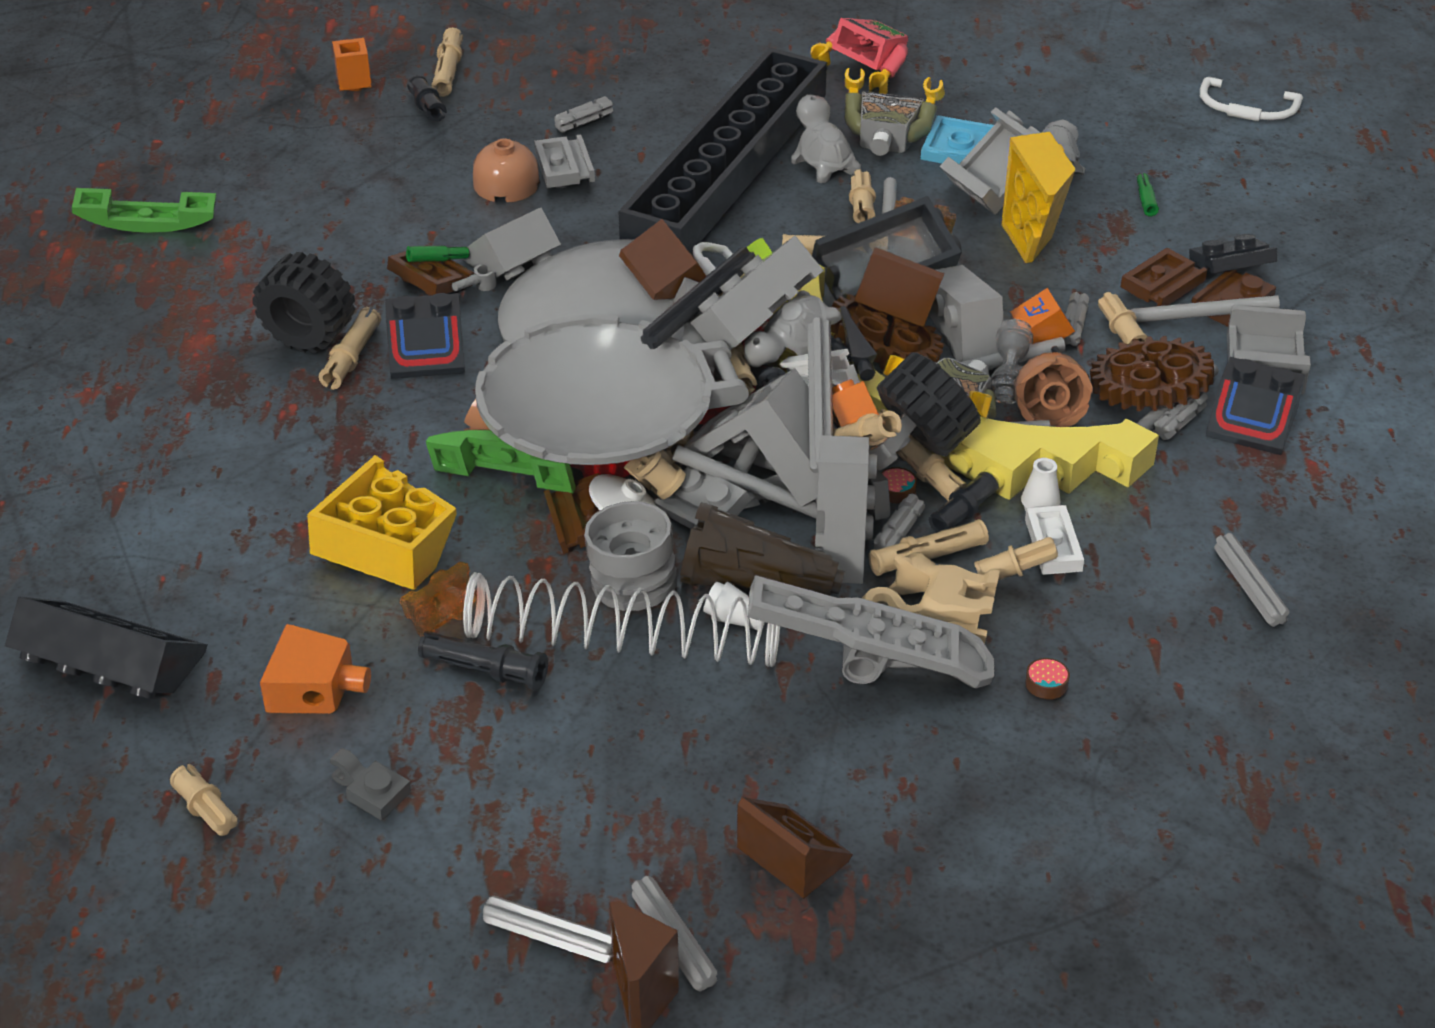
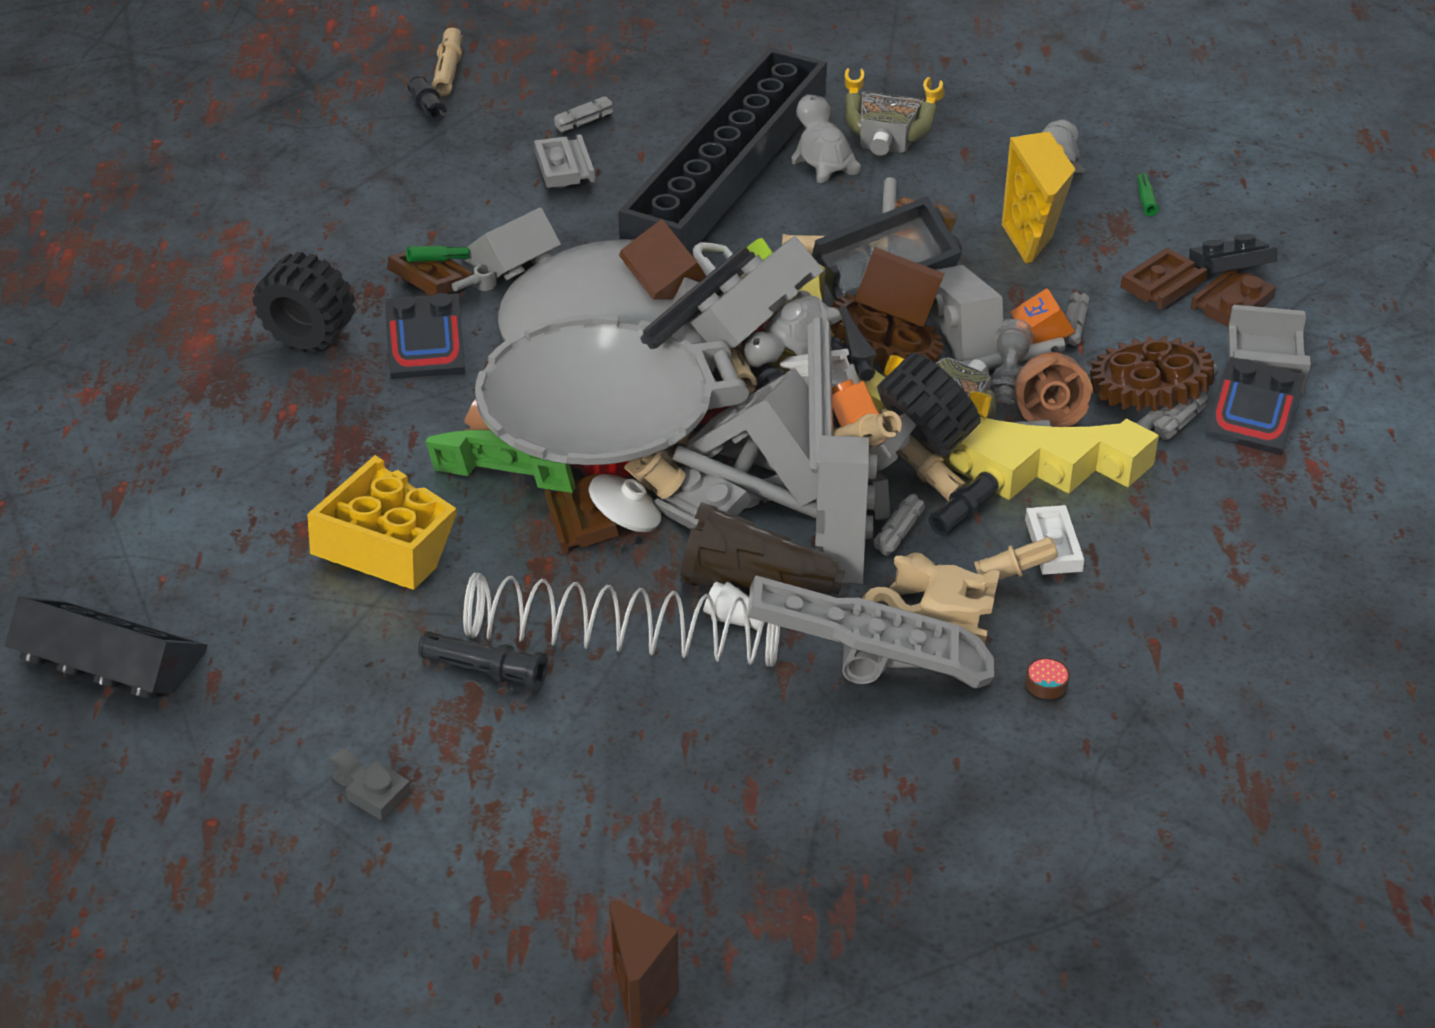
bright green slope [72,188,216,233] -> none
tan axle [170,764,237,836] -> none
orange torso [260,624,371,713] -> none
tan pin [319,307,381,389] -> none
orange brick [332,38,372,91] -> none
clear orange hips [400,561,477,636] -> none
nougat cylinder [473,139,539,202] -> none
axle [482,895,612,963] -> none
light grey wheel [584,501,677,611] -> none
light grey axle [632,876,717,991] -> none
reddish brown slope [737,797,853,899] -> none
coral torso [811,18,908,94] -> none
tan axle [849,169,876,223] -> none
tan pin [869,519,989,576] -> none
tile [881,467,917,504] -> none
medium azure tile [920,116,994,164] -> none
light grey panel [939,107,1040,215] -> none
white cone [1021,458,1061,511] -> none
tan axle [1098,292,1148,345] -> none
light grey bar [1131,295,1280,323] -> none
white piece [1200,77,1303,122] -> none
light grey axle [1214,533,1289,627] -> none

